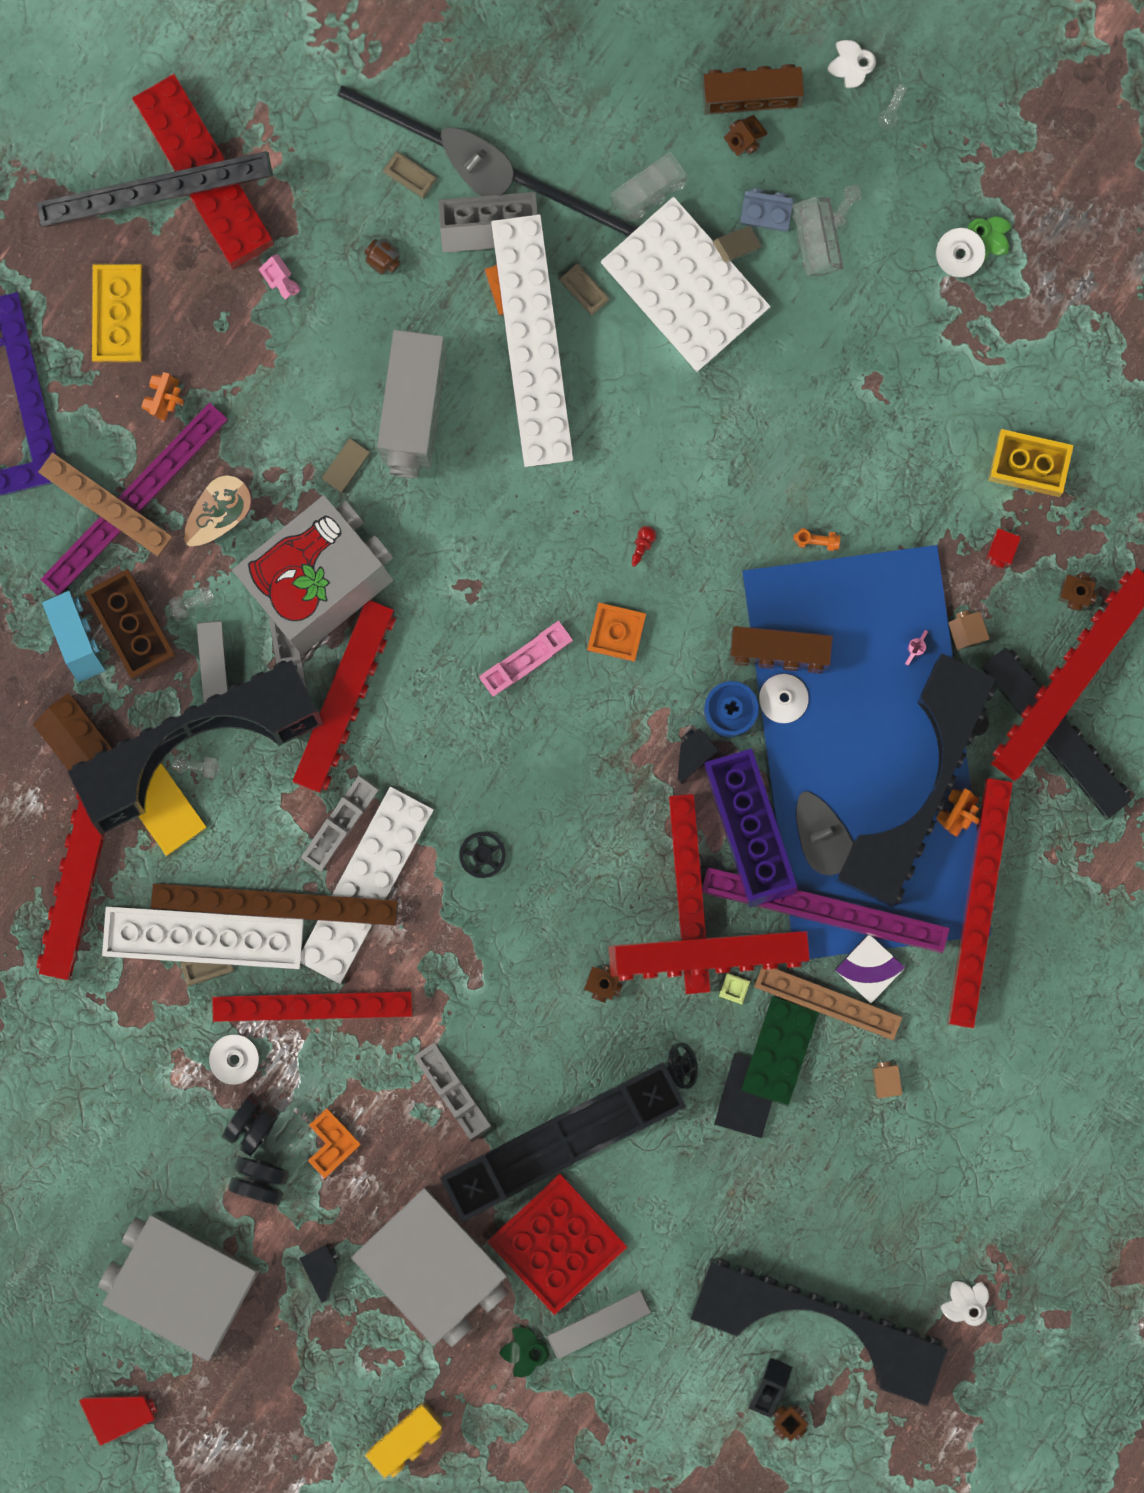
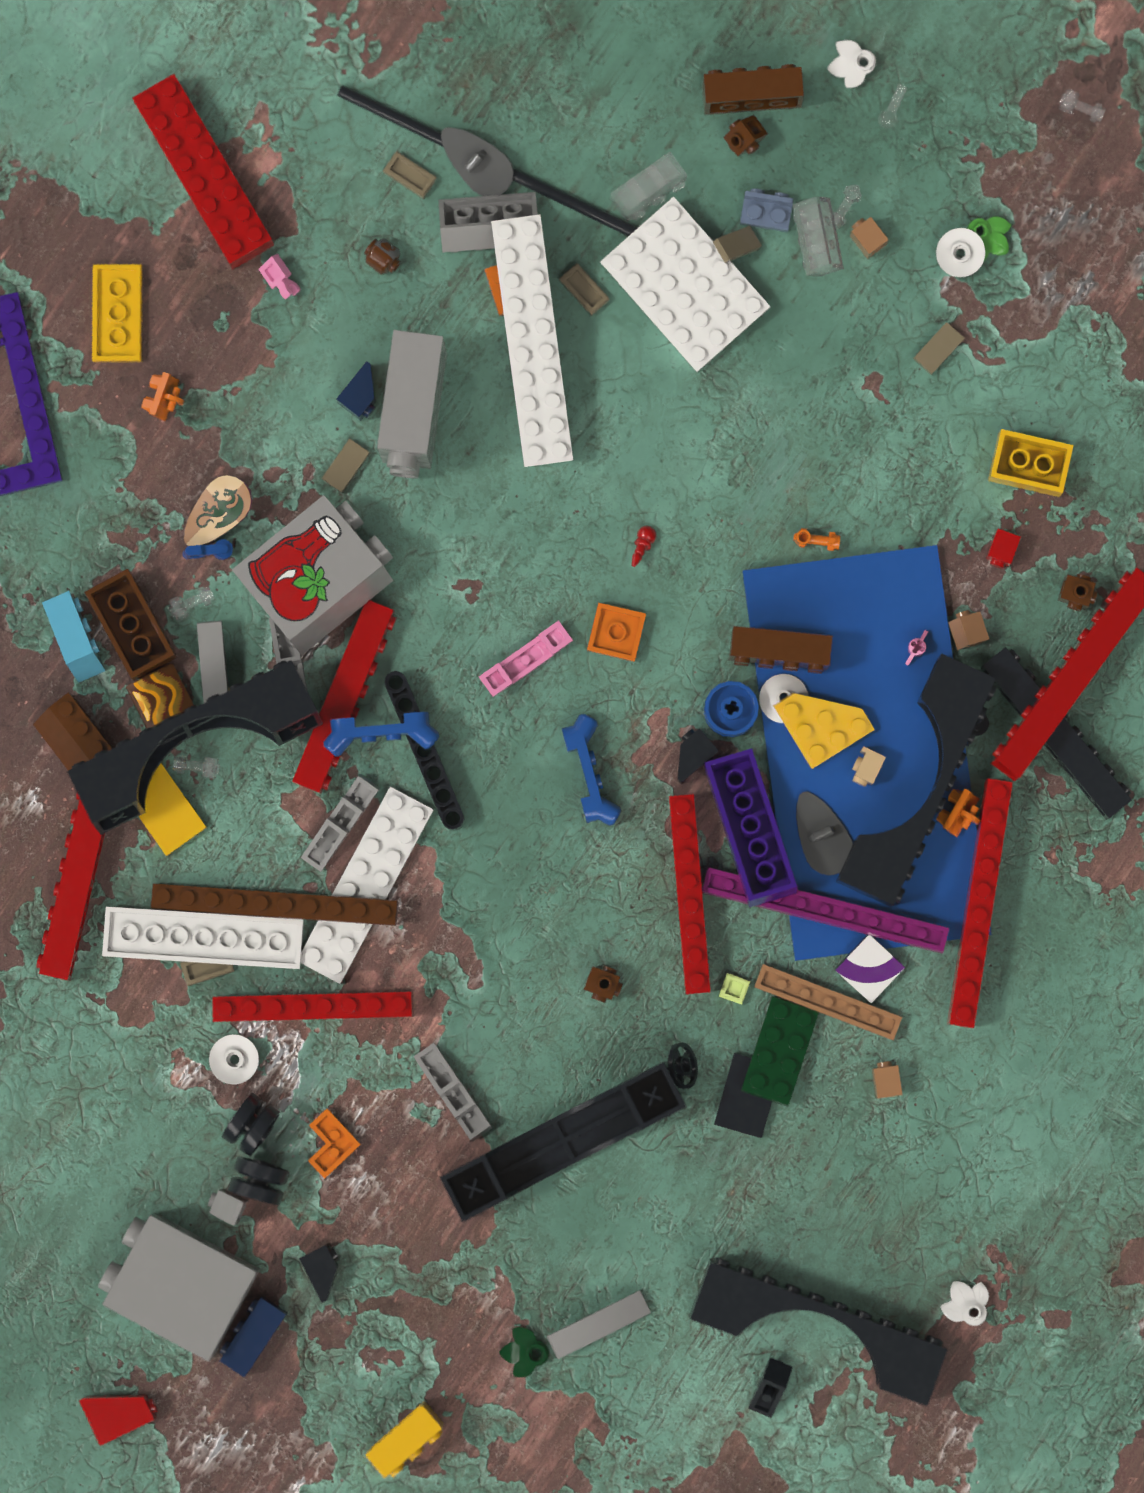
black plate [37,151,273,227] -> none
medium nougat plate [38,452,173,558] -> none
magenta plate [40,402,228,596] -> none
light grey brick [351,1187,509,1347] -> none
black wheel [459,832,506,878] -> none
red plate [487,1174,627,1315] -> none
red brick [609,931,810,981] -> none
reddish brown brick [772,1404,809,1442] -> none
none -> slope [125,663,194,728]
none -> blue piece [182,539,233,560]
none -> light grey slope [208,1189,248,1226]
none -> dark blue brick [219,1296,288,1377]
none -> blue plate [323,712,439,756]
none -> dark blue slope [336,361,376,421]
none -> black beam [384,671,465,831]
none -> blue plate [561,714,621,826]
none -> yellow plate [773,692,875,769]
none -> medium nougat brick [850,217,889,259]
none -> tan brick [852,746,886,787]
none -> dark tan tile [913,322,965,375]
none -> clear bar [1059,90,1106,122]

